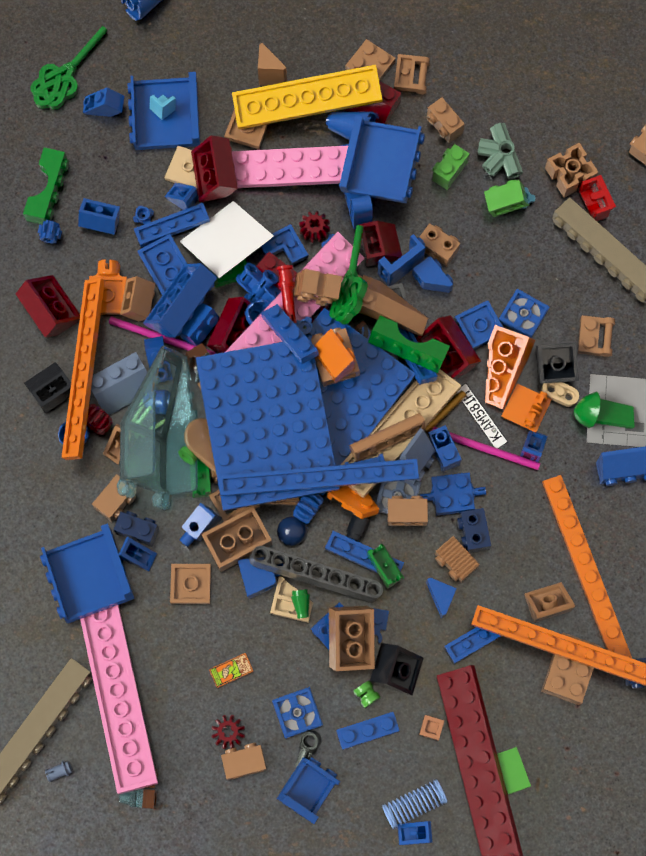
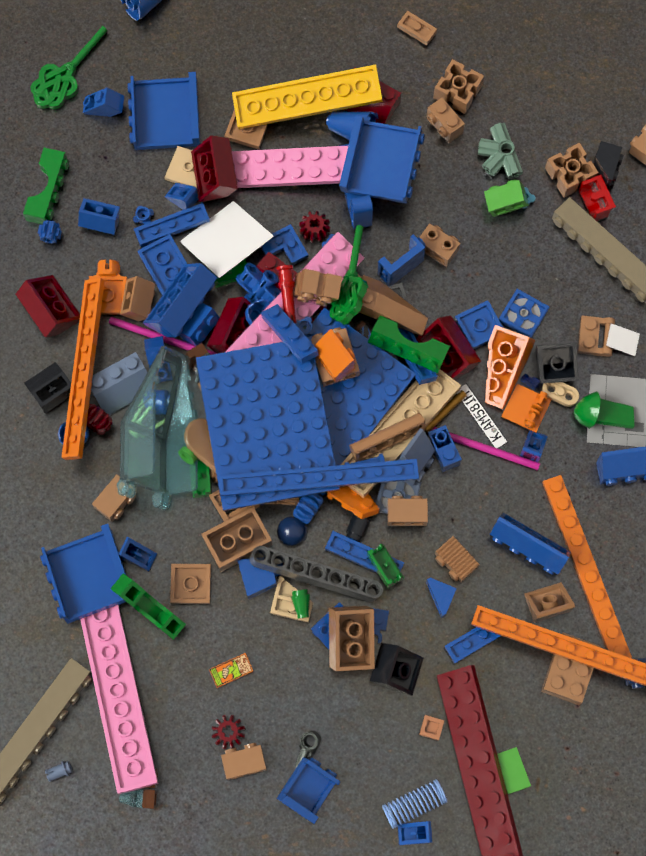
medium nougat slope [103,424,136,464] -> none
dark blue brick [113,511,159,547] -> none
medium azure panel [150,95,176,120] -> none
torso [179,503,222,547] -> none
medium nougat slope [258,43,287,86] -> none
blue piece [272,687,323,739] -> none
blue plate [336,712,400,750] -> none
medium nougat plate [345,39,396,81] -> none
bright green wheel [354,680,381,708] -> none
dark red slope [359,221,402,267] -> none
medium nougat plate [394,54,430,94] -> none
blue slope [412,256,453,293] -> none
blue plate [420,472,486,516] -> none
bright green brick [432,144,470,190] -> none
dark blue brick [457,508,491,553] -> none
none -> green arch [110,573,186,640]
none -> medium nougat plate [397,11,437,46]
none -> medium nougat brick [433,59,484,114]
none -> blue slope [490,512,571,575]
none -> clear blue tile [520,374,540,390]
none -> black slope [593,141,624,190]
none -> white sticker [606,324,640,356]

